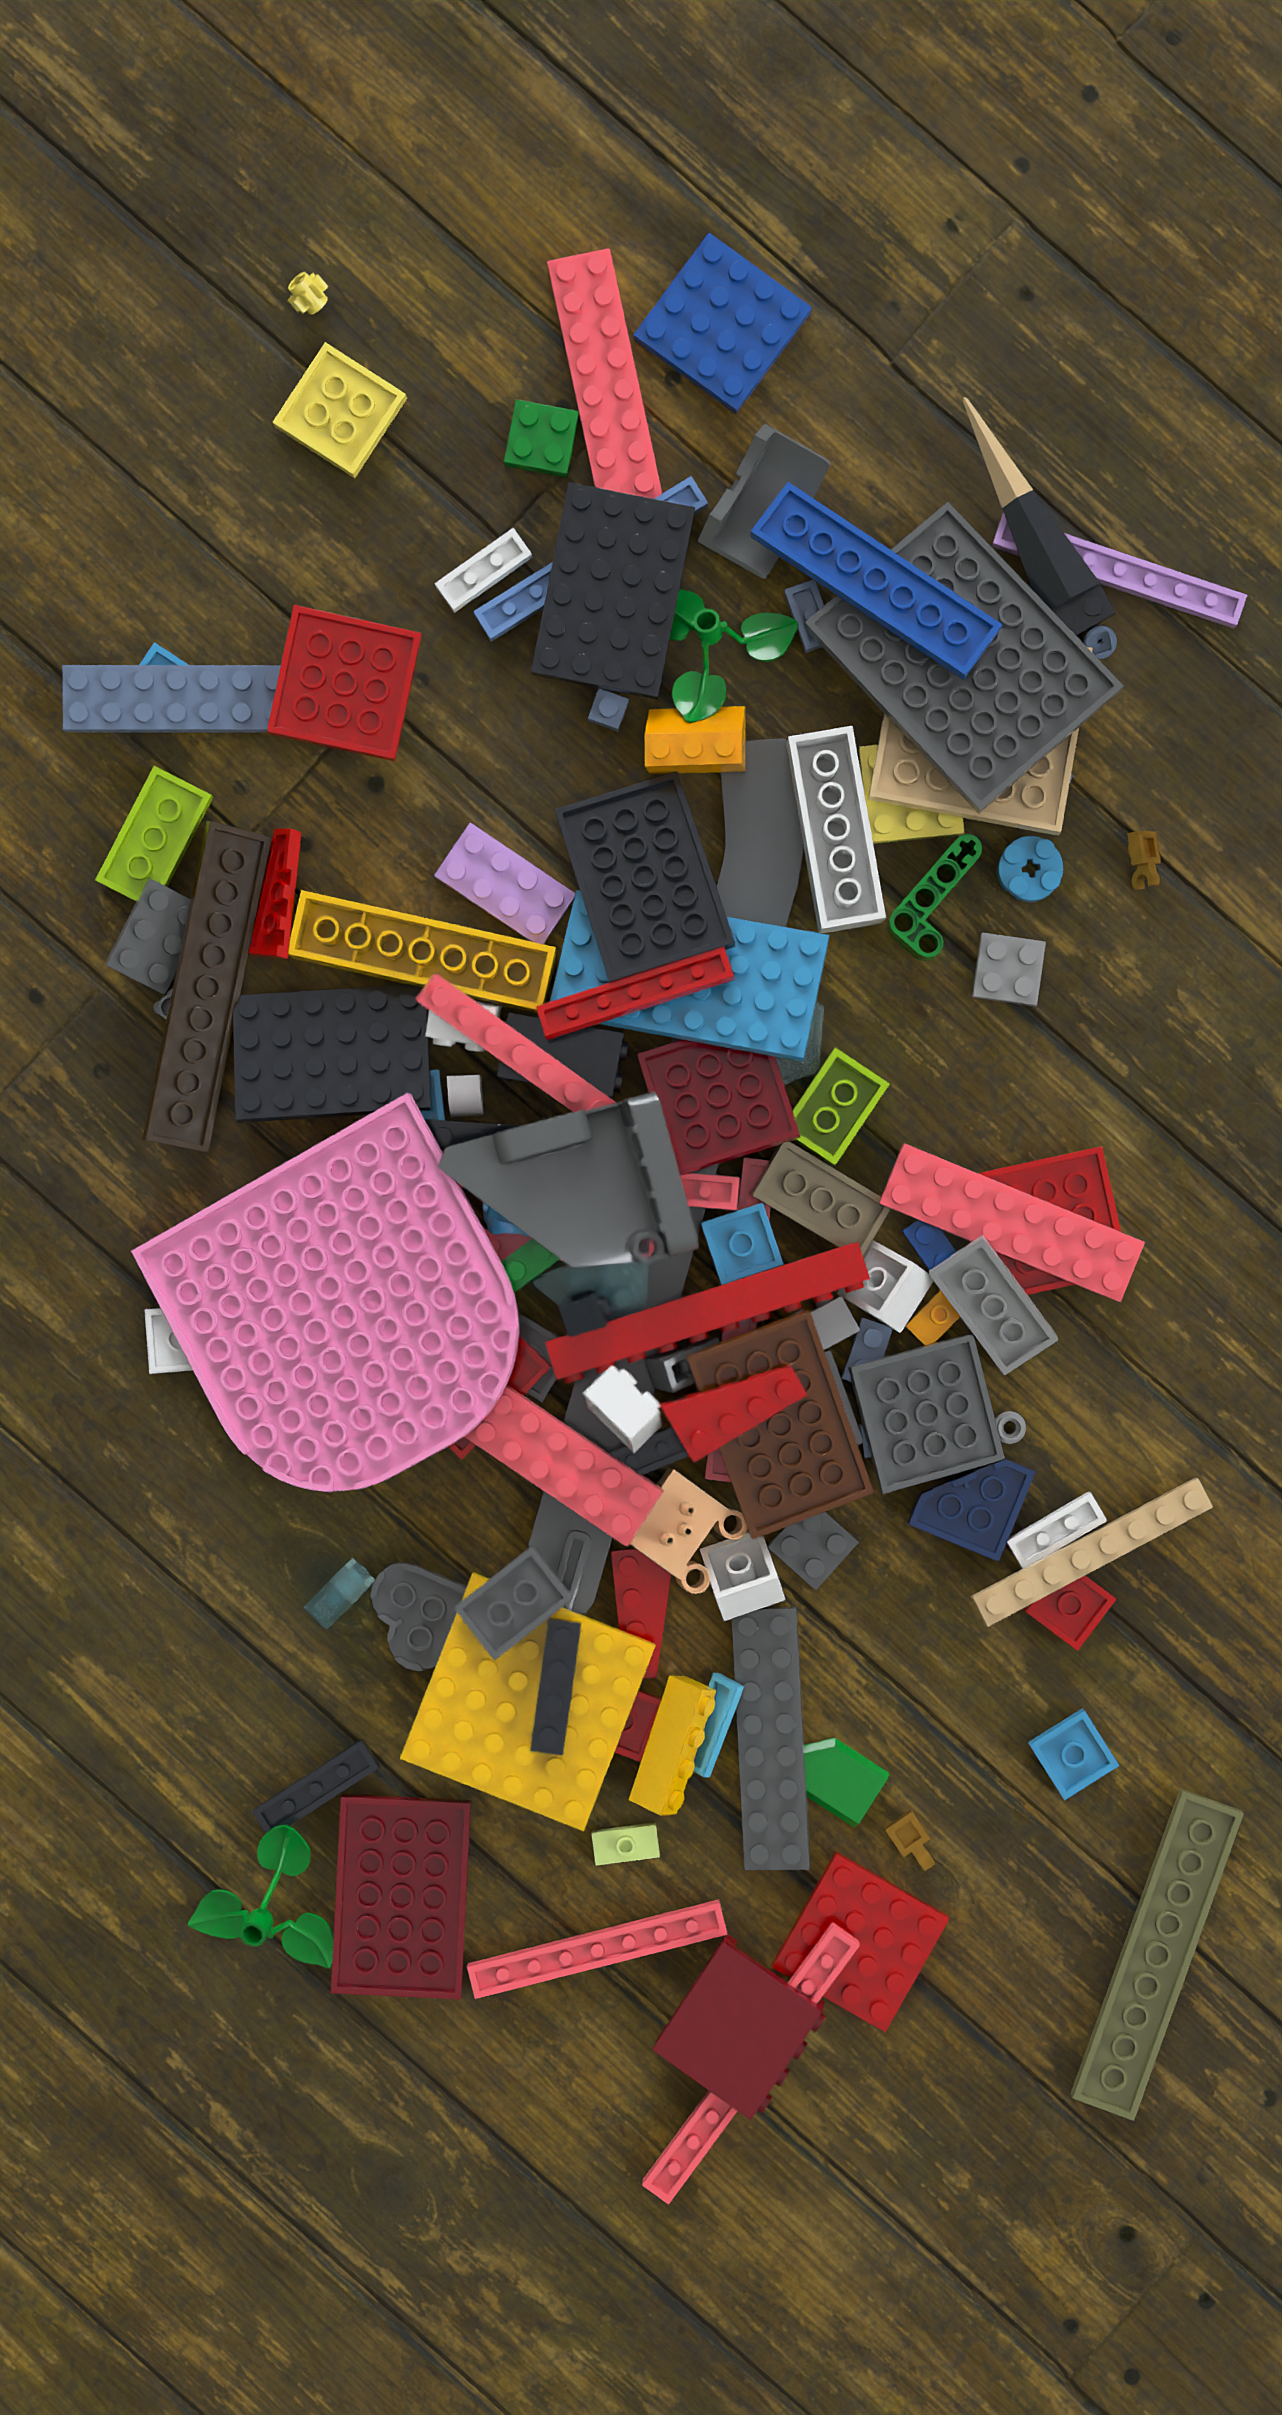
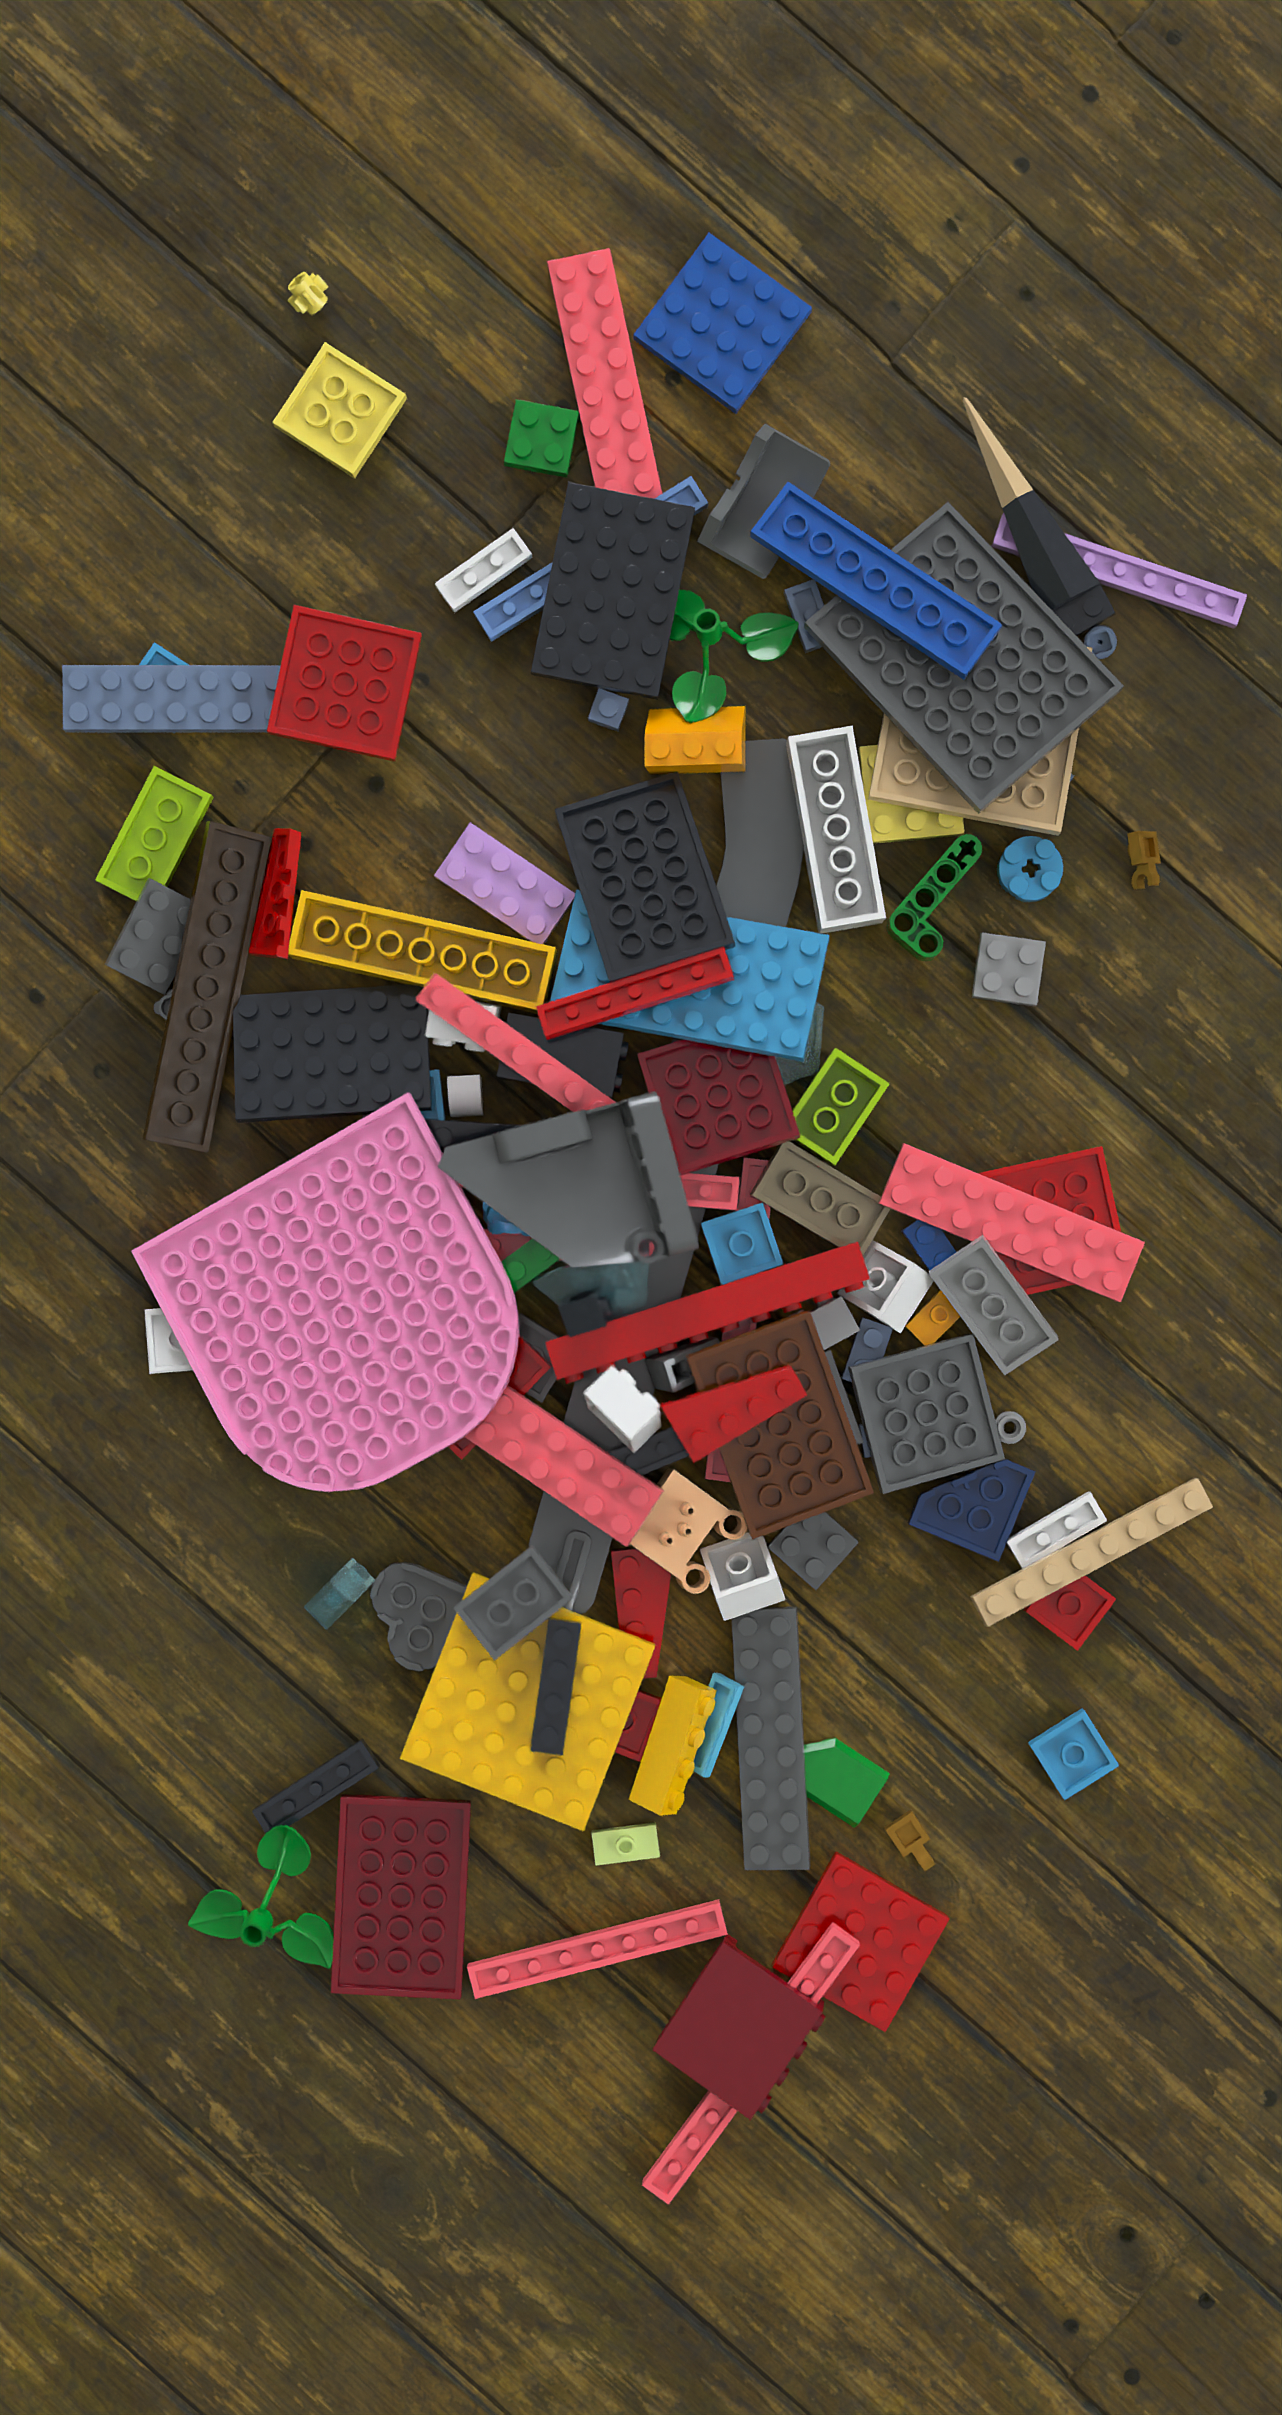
olive plate [1070,1788,1244,2121] -> none

